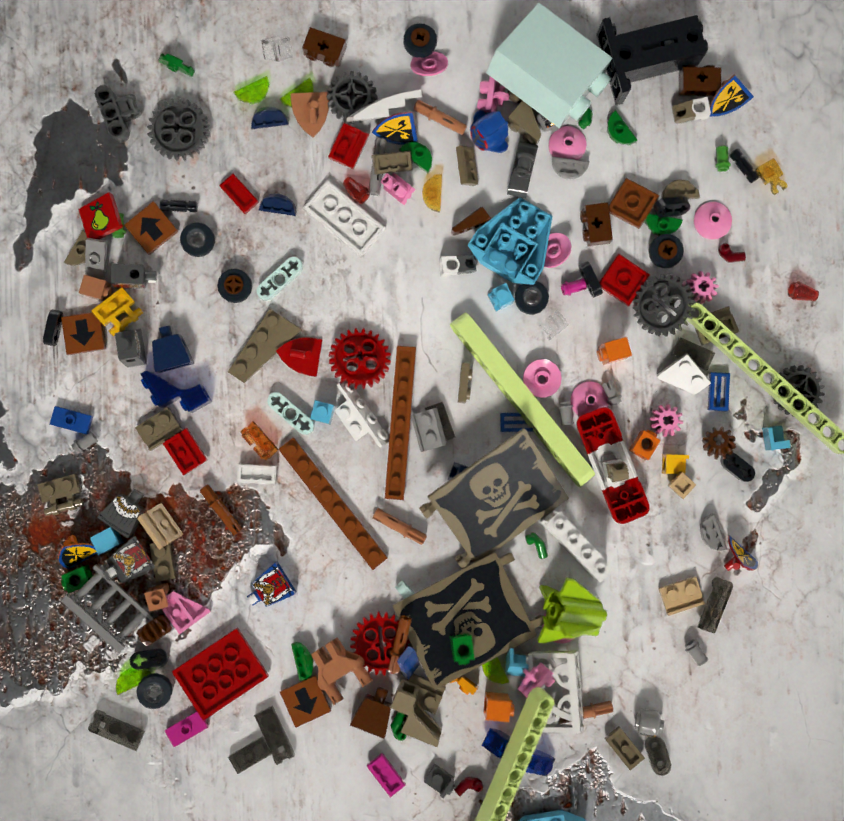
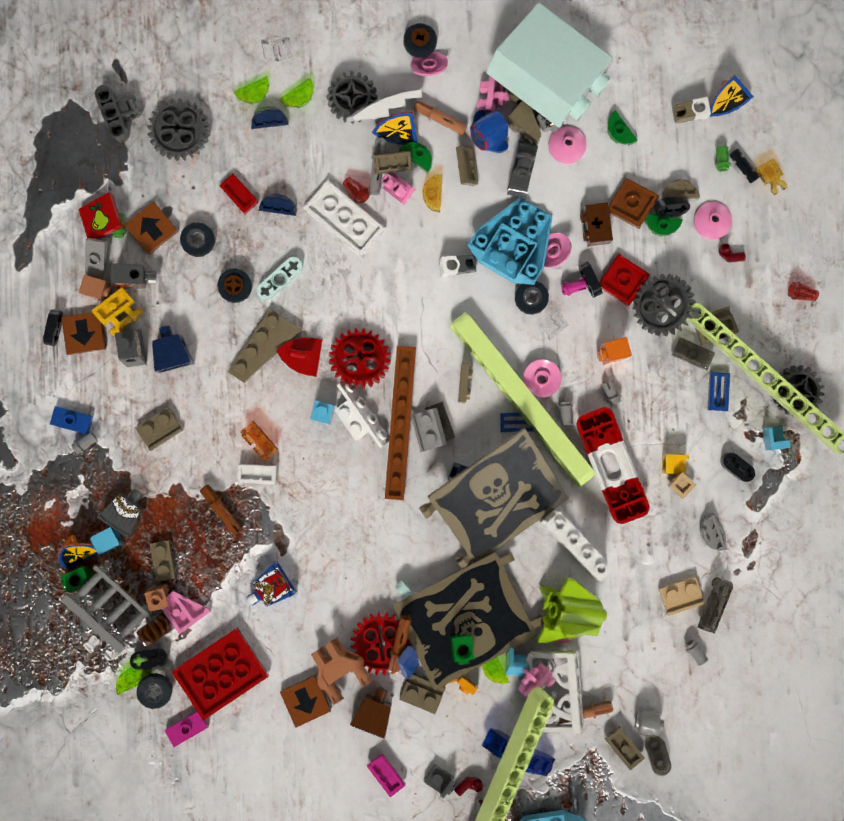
dark tan plate [37,474,84,516] -> none
dark tan plate [64,230,87,266] -> none
clear smoke plate [88,710,146,751] -> none
torso [103,537,155,583] -> none
tan plate [137,503,183,550] -> none
clear blue arch [140,371,212,413] -> none
green plate [158,53,195,77] -> none
black axle [160,200,198,212] -> none
red plate [163,428,208,475] -> none
clear smoke plate [228,736,272,774] -> none
clear smoke plate [254,706,295,765] -> none
light aqua beam [267,392,314,435] -> none
dark orange plate [278,437,388,570] -> none
nougat shield [290,92,329,138] -> none
green plate [291,642,313,681] -> none
reddish brown brick [302,27,347,67] -> none
red plate [328,123,369,170] -> none
nougat axle [372,508,427,545] -> none
dark tan arch [390,679,442,747] -> none
green arm [390,712,407,741] -> none
reddish brown slope [451,207,491,236] -> none
orange brick [483,691,514,722] -> none
medium azure brick [488,283,514,311] -> none
green arm [525,533,548,559] -> none
light grey plate [551,157,590,179] -> none
bright pink dish [571,382,609,417] -> none
green arm [578,107,593,129] -> none
black brick [597,15,708,105] -> none
dark tan leg [602,459,629,482] -> none
orange brick [629,429,661,460] -> none
black wheel [649,234,684,269] -> none
bright pink gear [650,404,683,437] -> none
white wing [657,353,711,394] -> none
reddish brown brick [679,65,721,96] -> none
bright pink gear [686,271,719,304] -> none
reddish brown gear [702,427,736,460] -> none
shield [724,535,758,571] -> none

